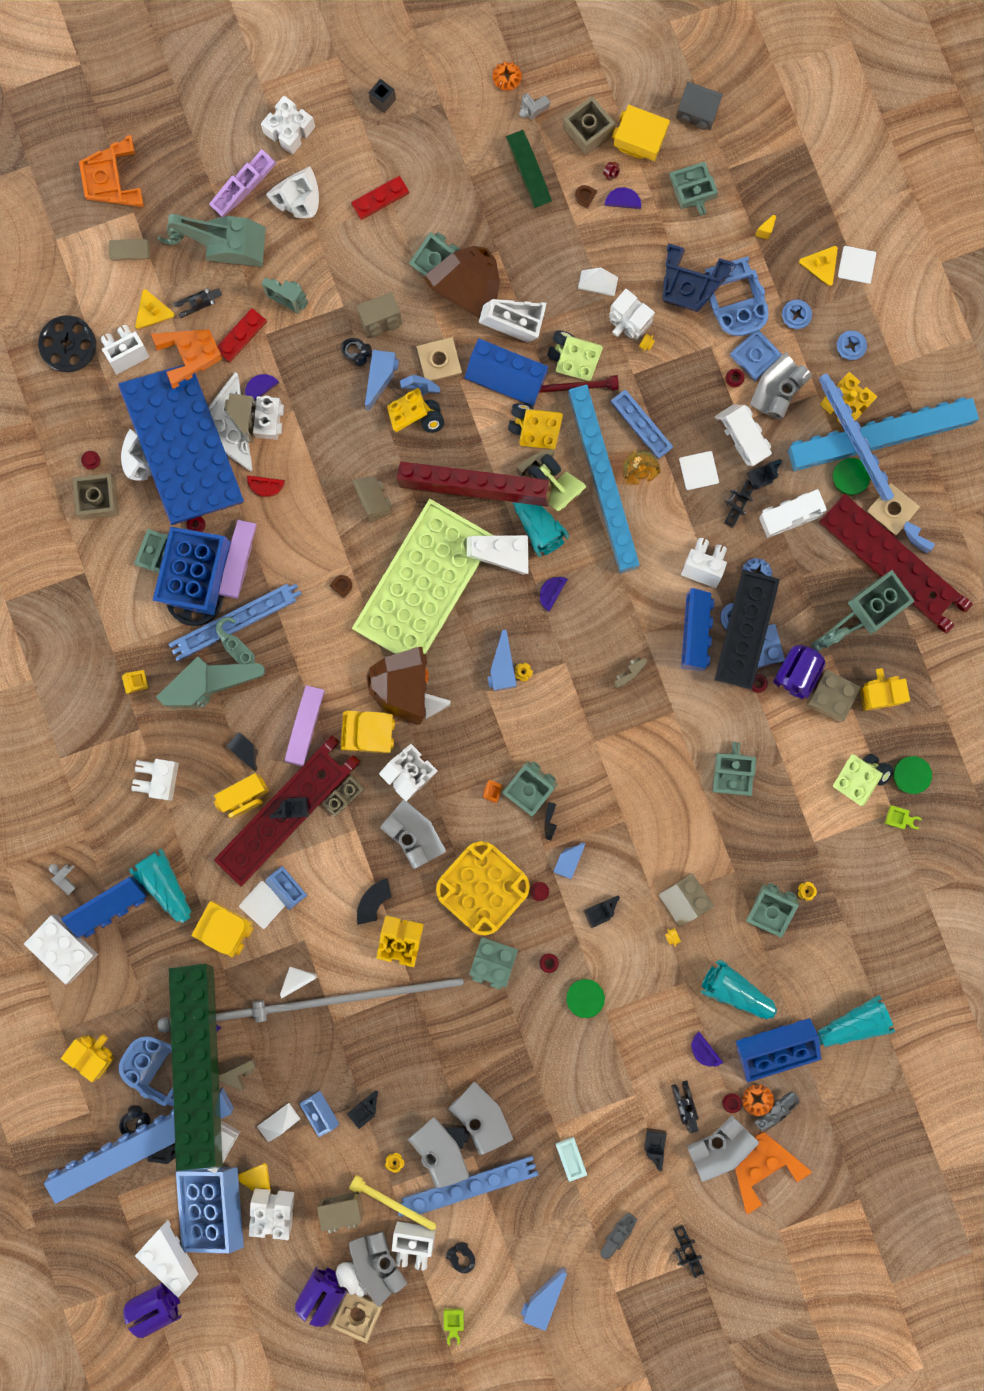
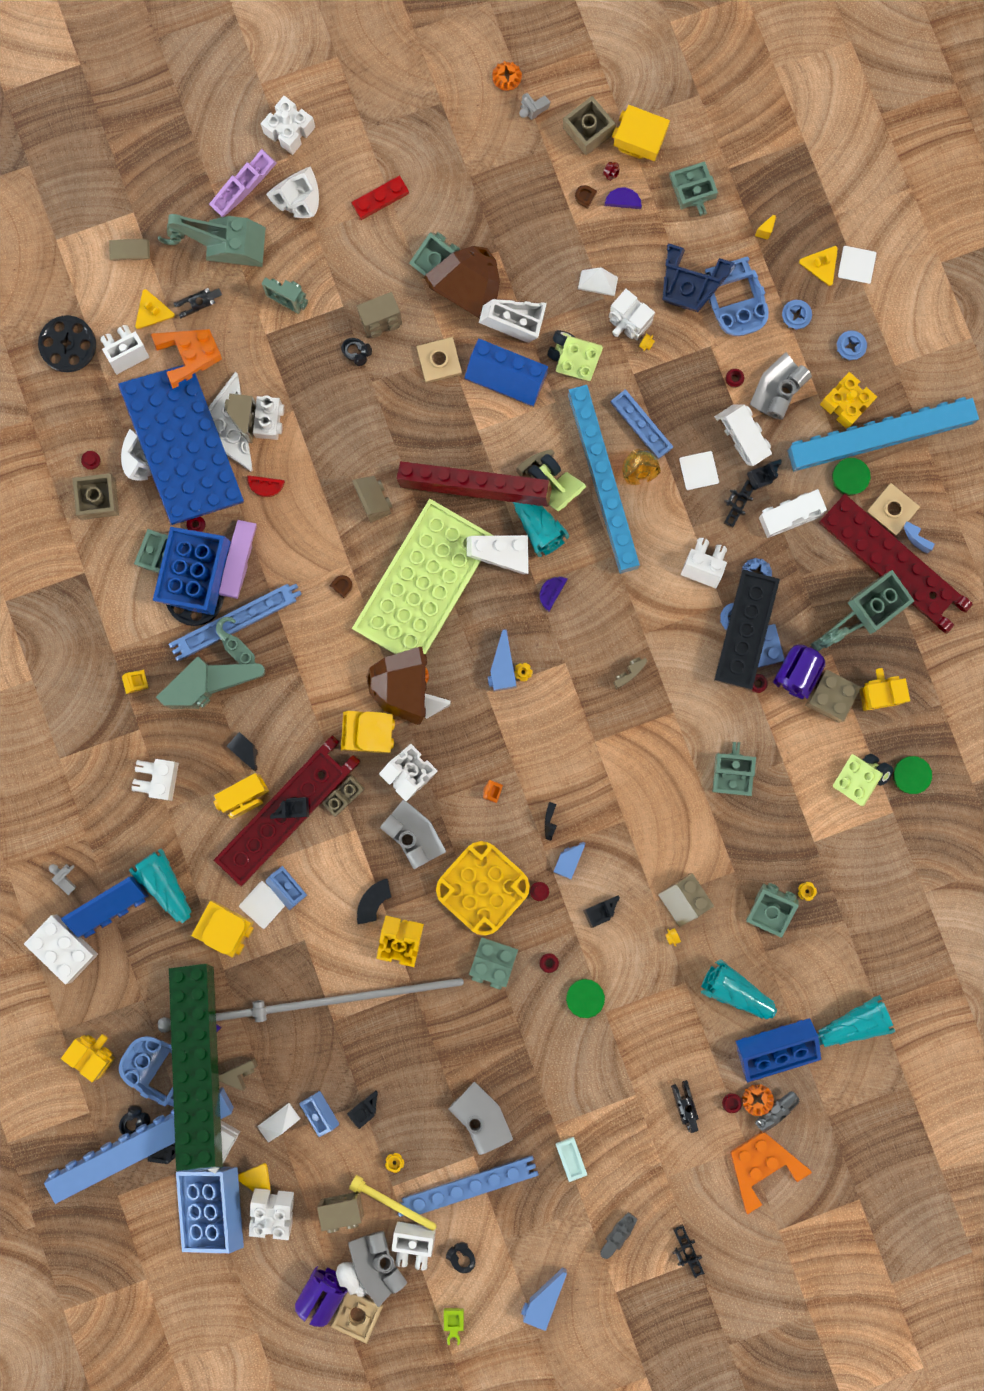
orange wing [79,135,144,207] -> none
dark purple cylinder [123,1283,182,1338] -> none
white wedge [135,1220,198,1297] -> none
red plate [217,308,267,363] -> none
dark purple tile [245,374,279,401] -> none
white slope [280,967,318,998] -> none
lavender slope [285,685,324,766] -> none
medium blue slope [365,350,399,410] -> none
black brick [369,79,396,113] -> none
yellow plate [387,388,444,433] -> none
medium blue slope [400,375,440,396] -> none
light grey panel [407,1117,469,1188] -> none
black brick [441,1124,468,1149] -> none
sand green plate [503,761,558,817] -> none
dark green slope [505,130,552,208] -> none
yellow plate [508,403,563,449] -> none
dark red piece [540,375,619,393] -> none
black slope [644,1128,667,1171] -> none
dark grey slope [676,81,723,130] -> none
blue slope [681,588,714,671] -> none
light grey panel [687,1115,759,1182] -> none
dark purple tile [691,1031,723,1067] -> none
medium blue tile [730,330,782,382] -> none
medium blue hinge [819,374,894,501] -> none
lime plate [885,805,922,829] -> none

